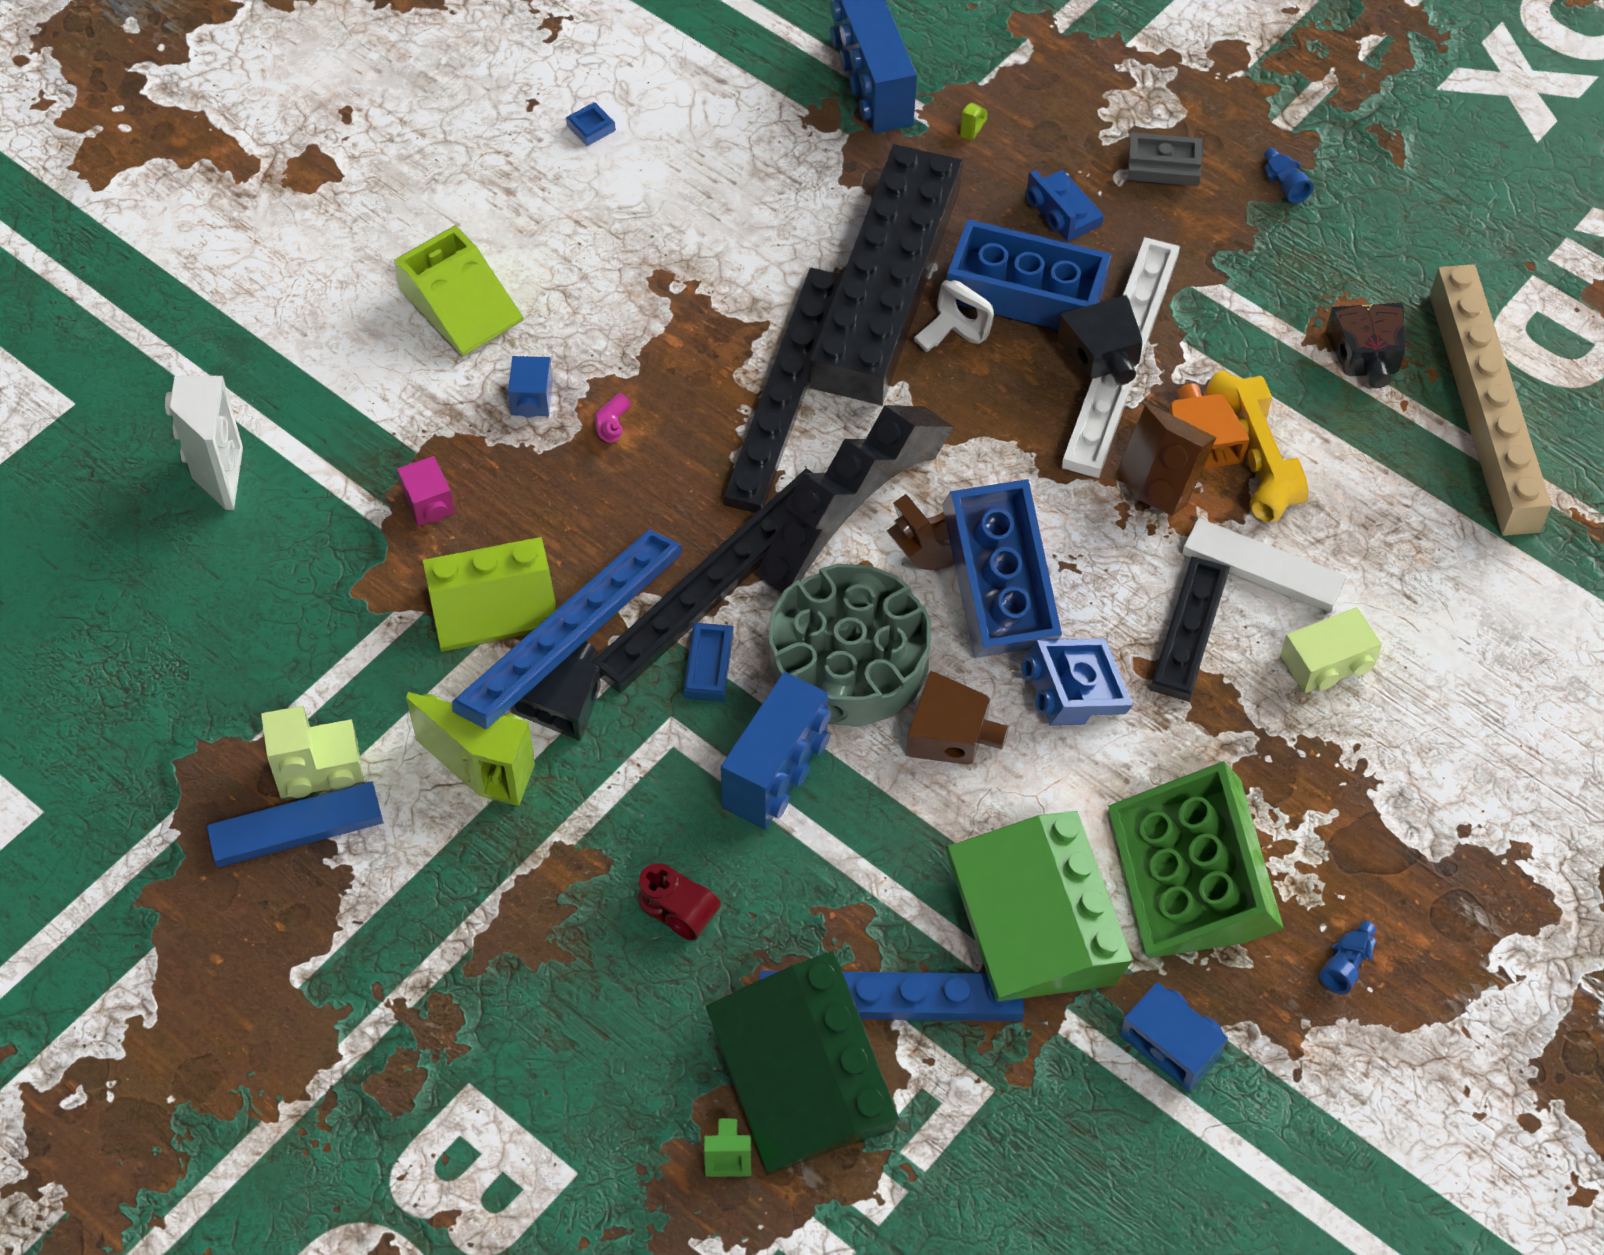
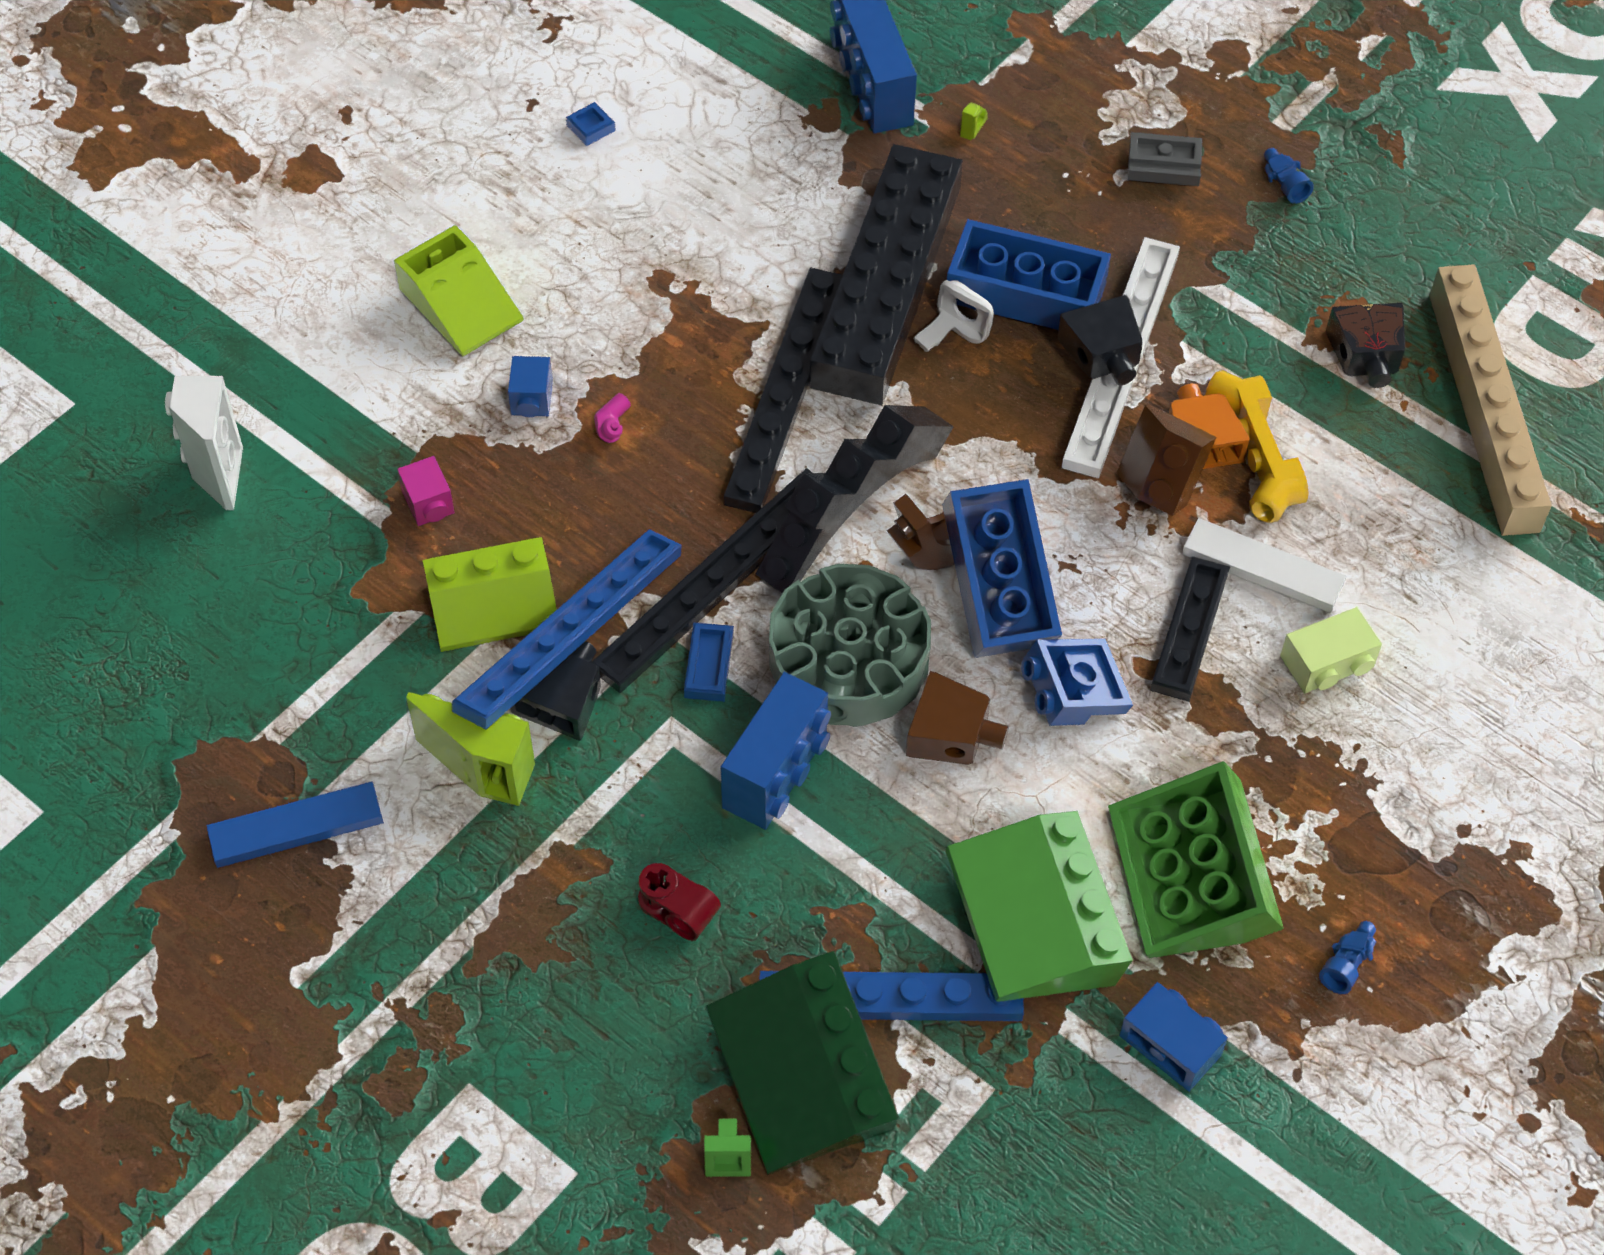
yellowish green brick [261,705,364,798] -> none
blue bracket [1025,170,1104,242] -> none

